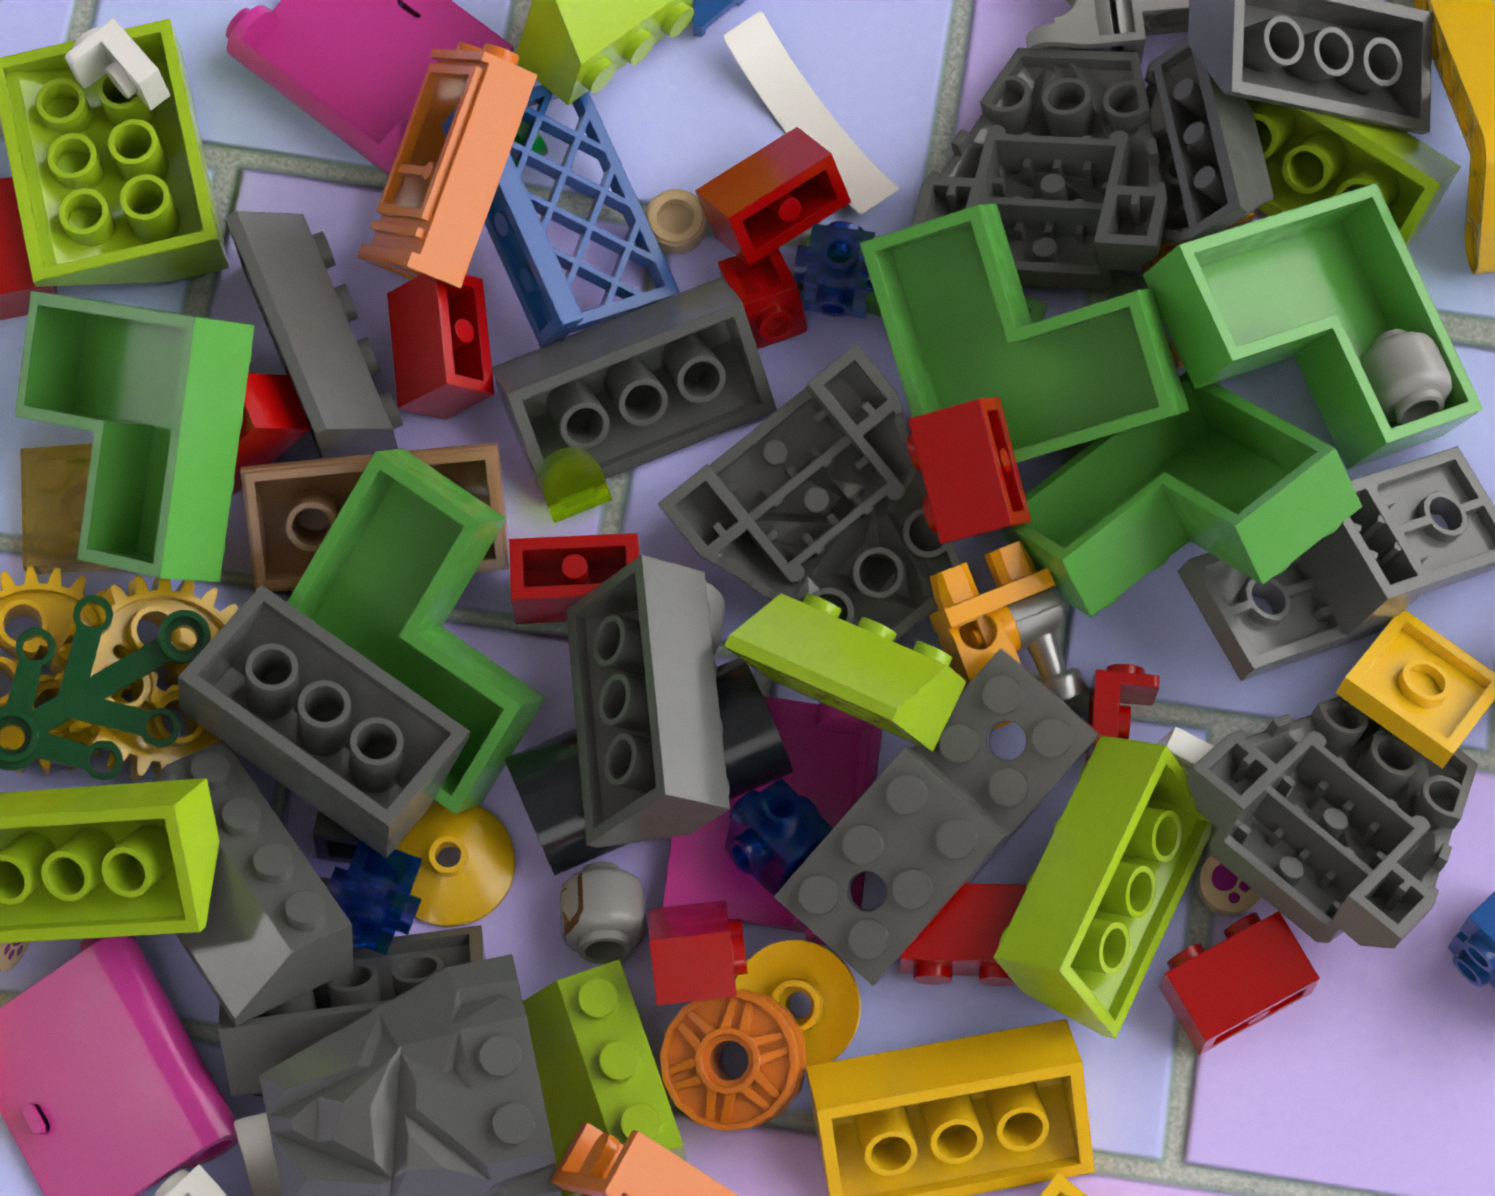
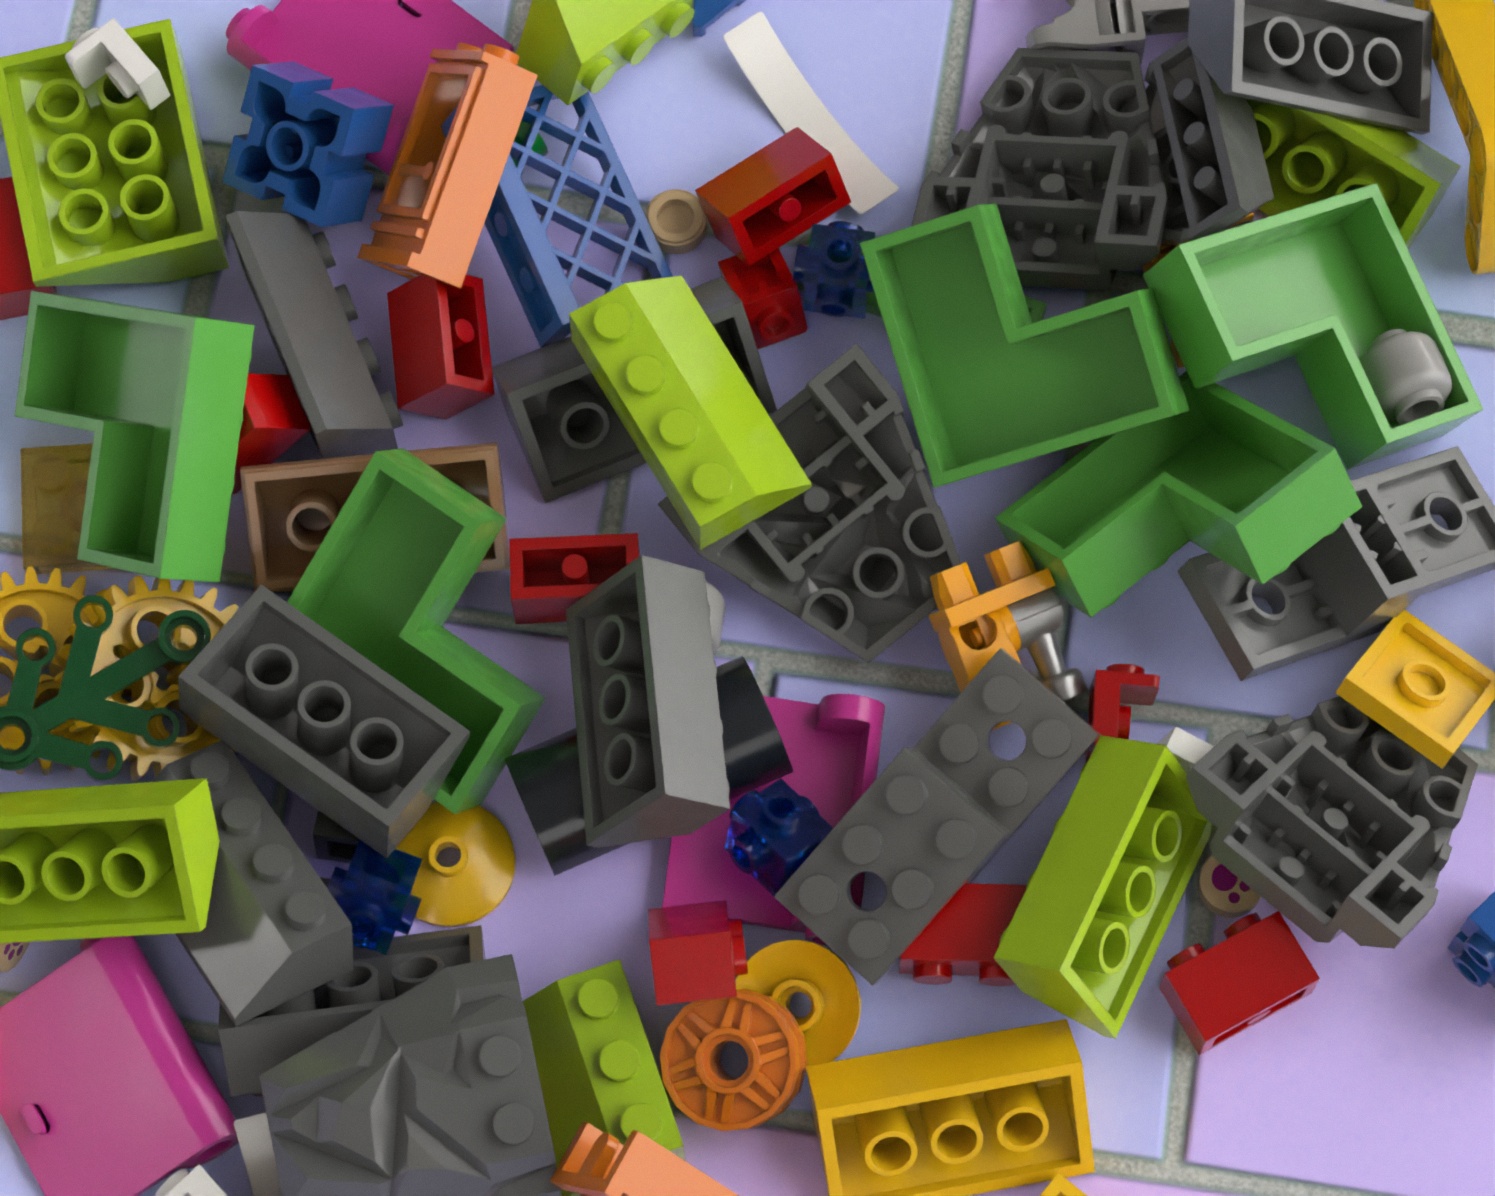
clear neon green tile [538,447,613,523] -> none
light grey head [560,861,646,964] -> none
lime slope [724,593,967,752] -> none
red brick [907,397,1032,544] -> none
none -> blue brick [222,61,394,227]
none -> lime slope [569,275,812,550]

